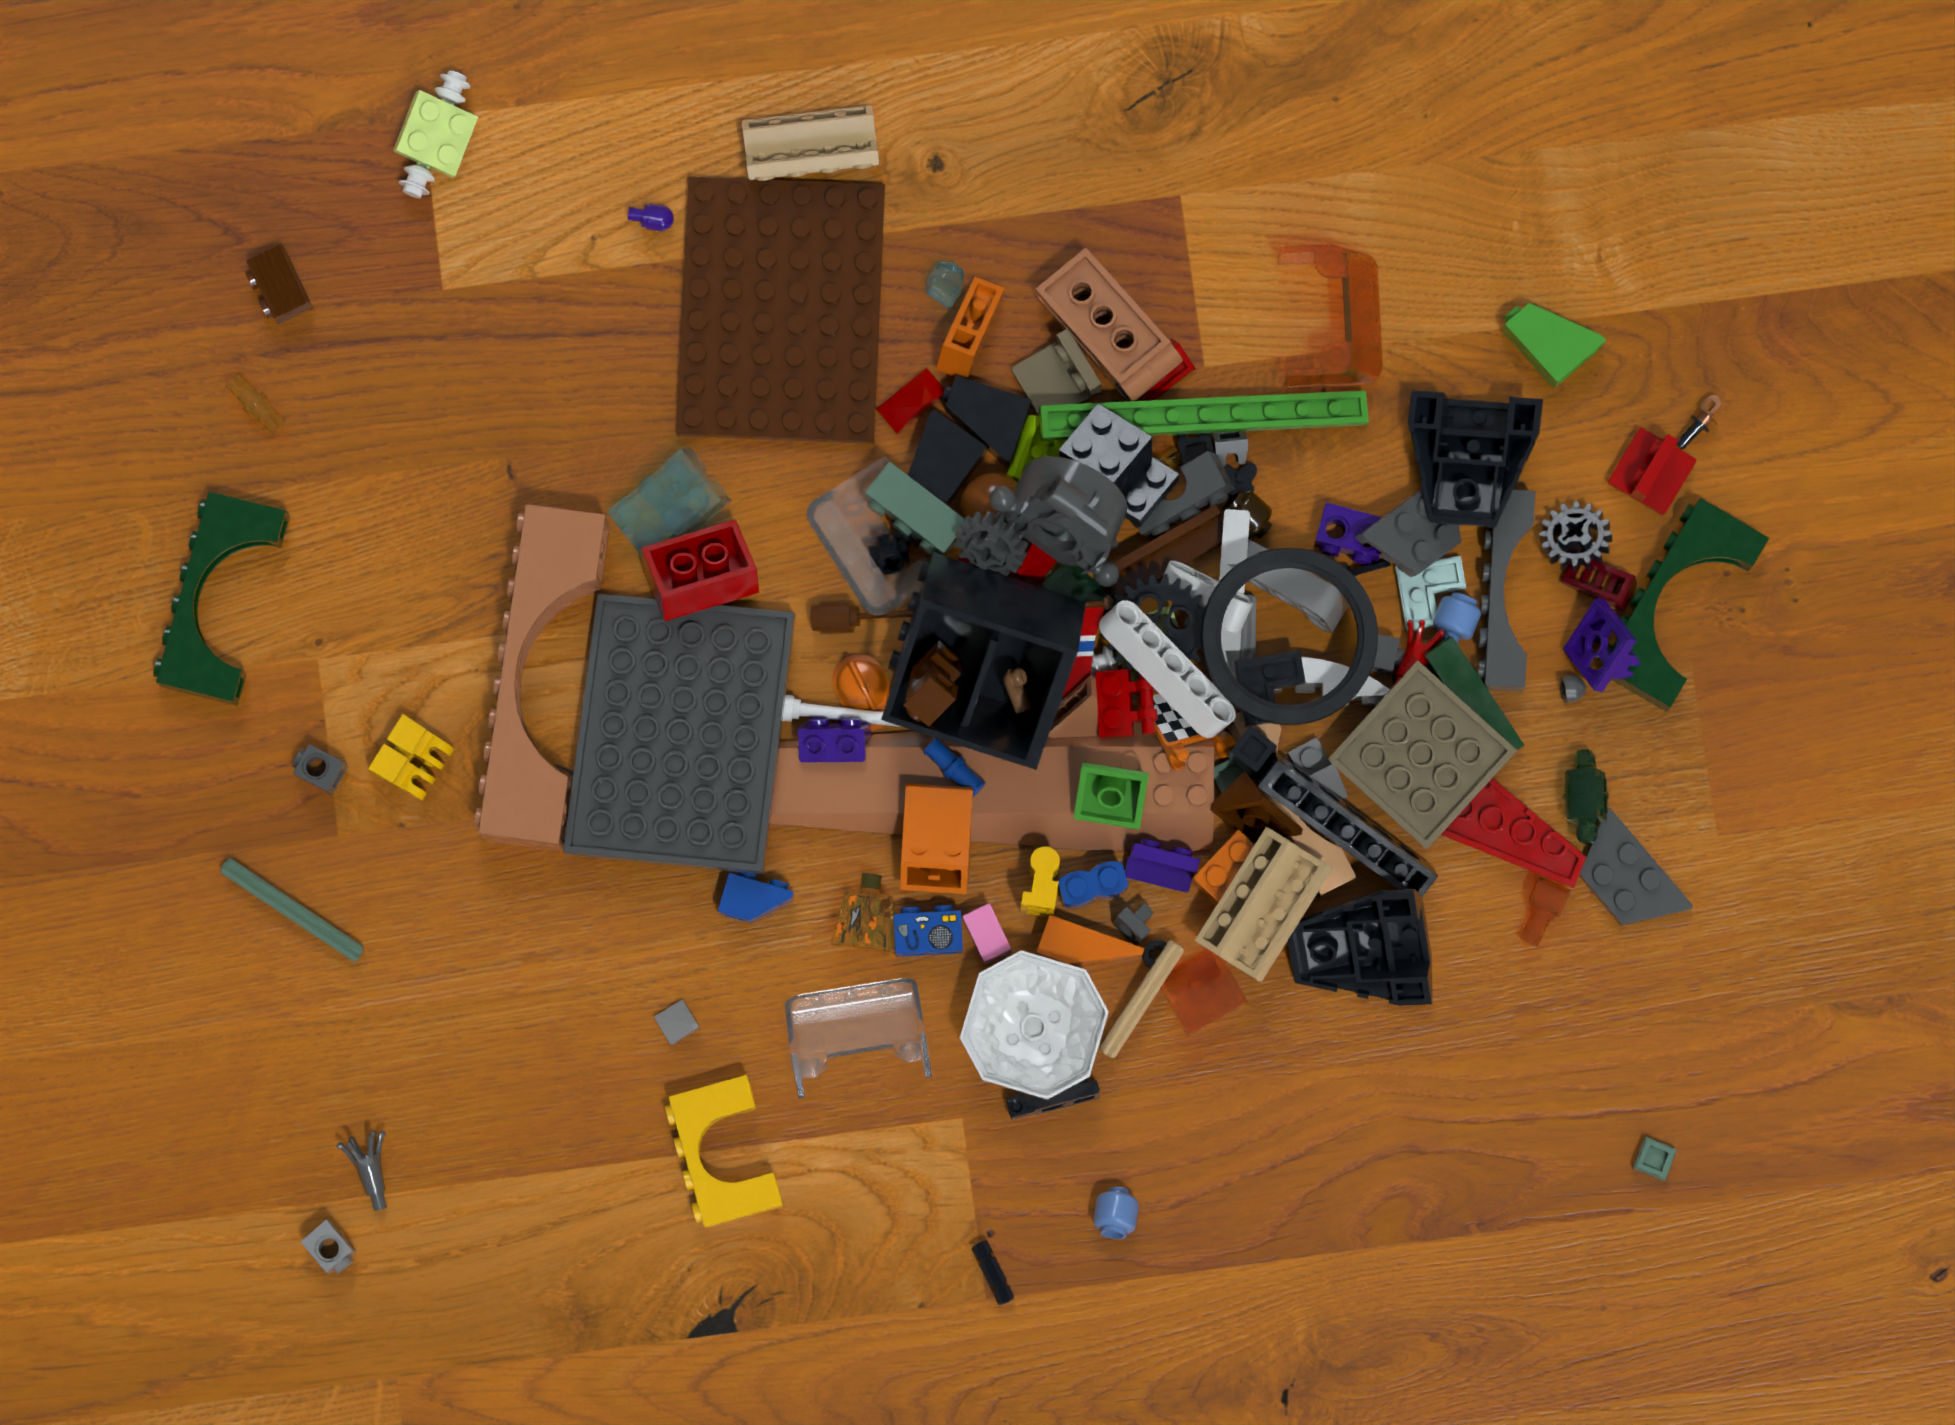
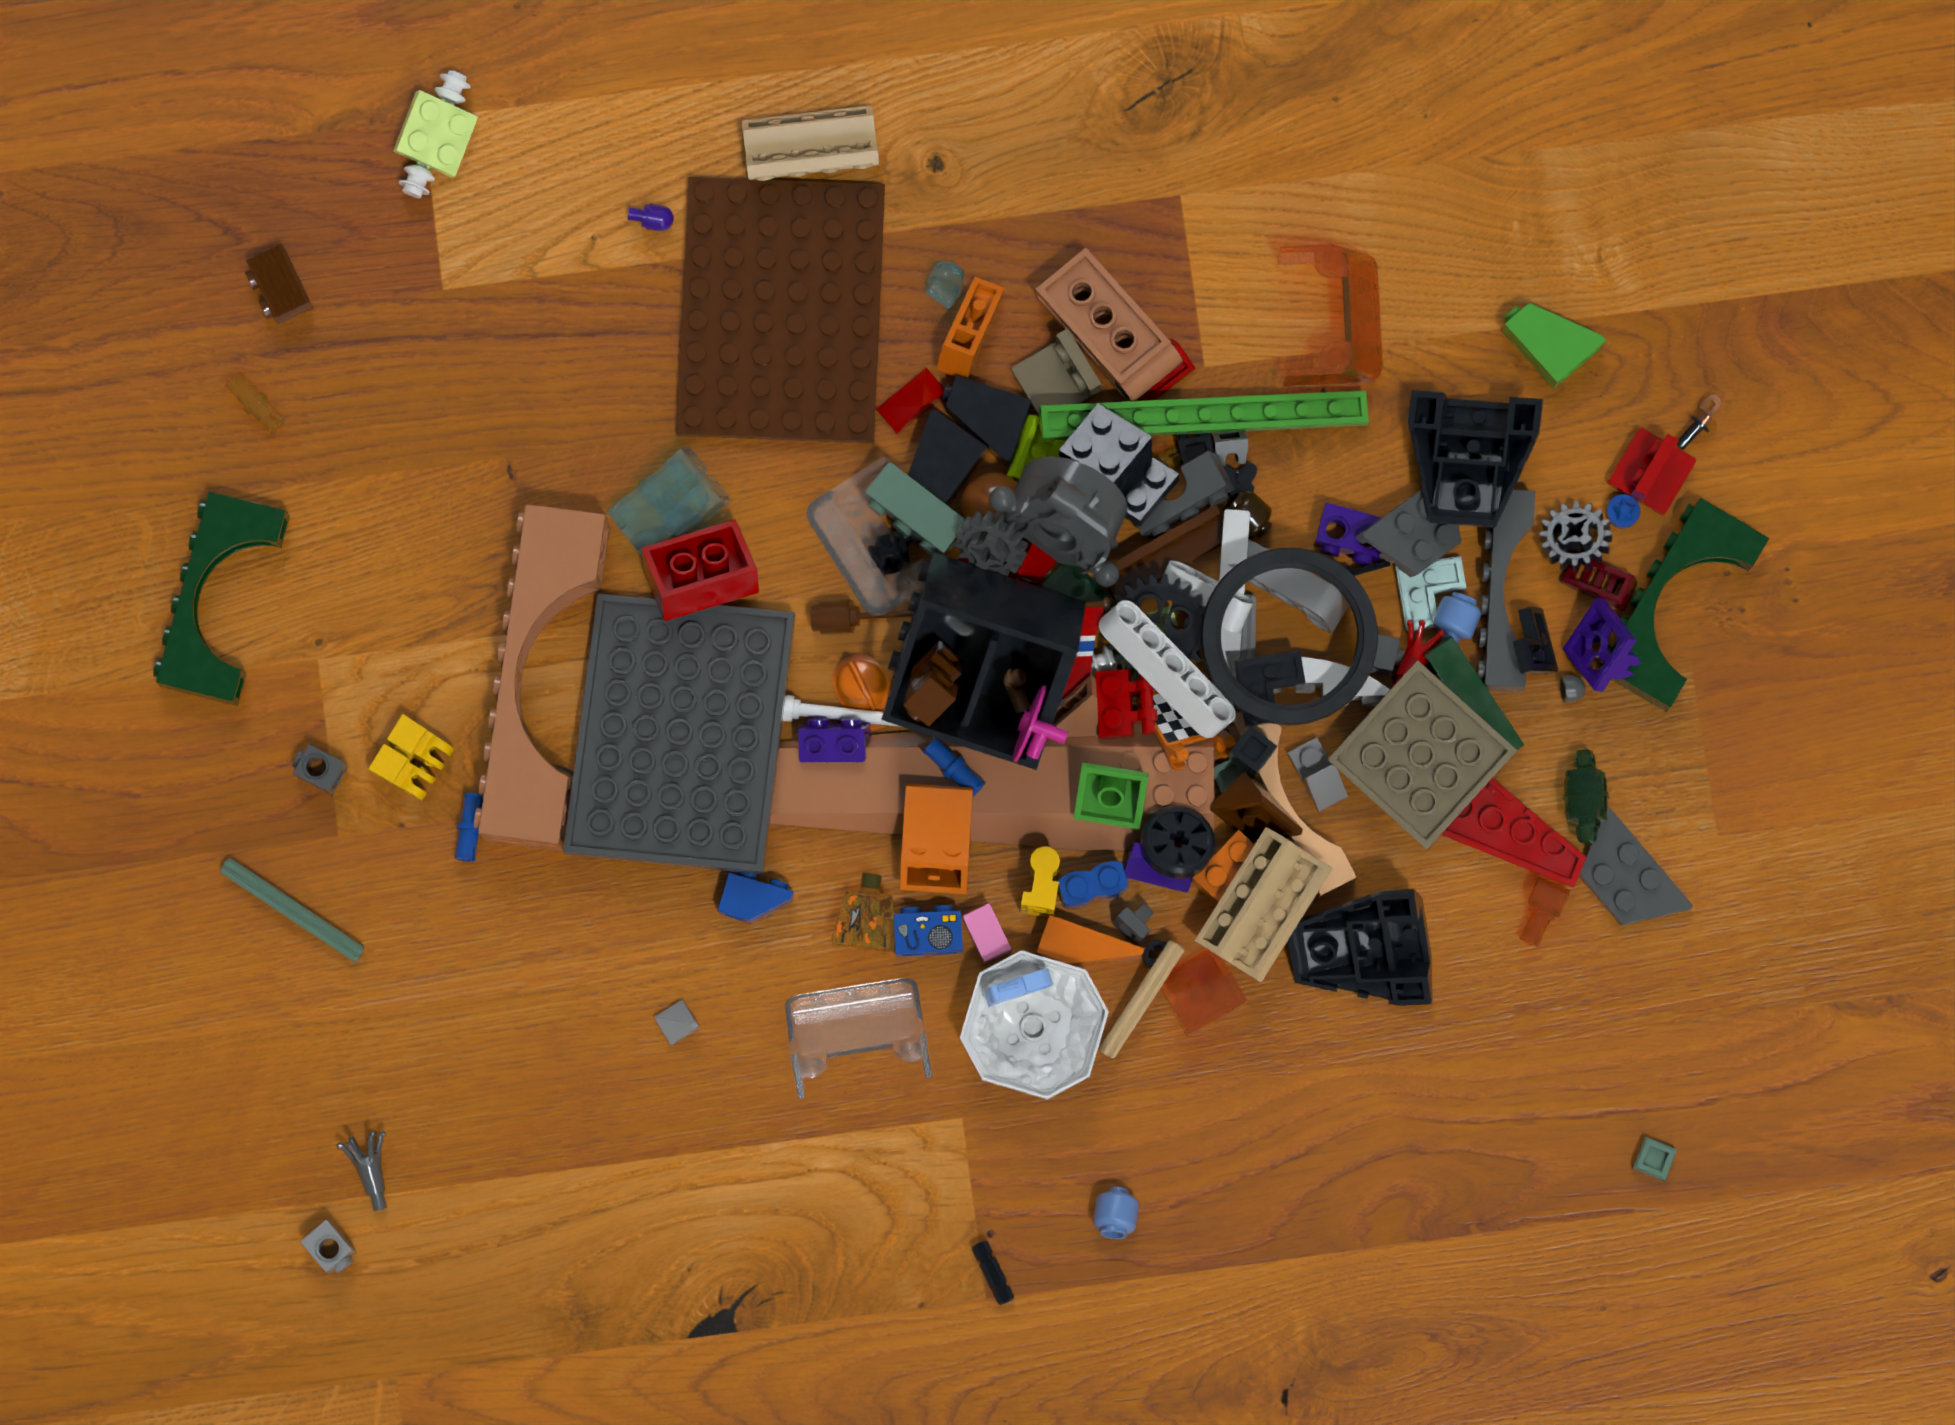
yellow arch [665,1075,784,1228] -> none
black hinge [1006,1078,1101,1120] -> none
black brick [1254,751,1438,897] -> none
none -> blue pin [454,793,483,862]
none -> light blue piece [983,968,1053,1007]
none -> dark pink shield [1012,685,1068,762]
none -> black wheel [1140,806,1215,879]
none -> black tile [1513,607,1558,675]
none -> blue tile [1606,494,1640,529]

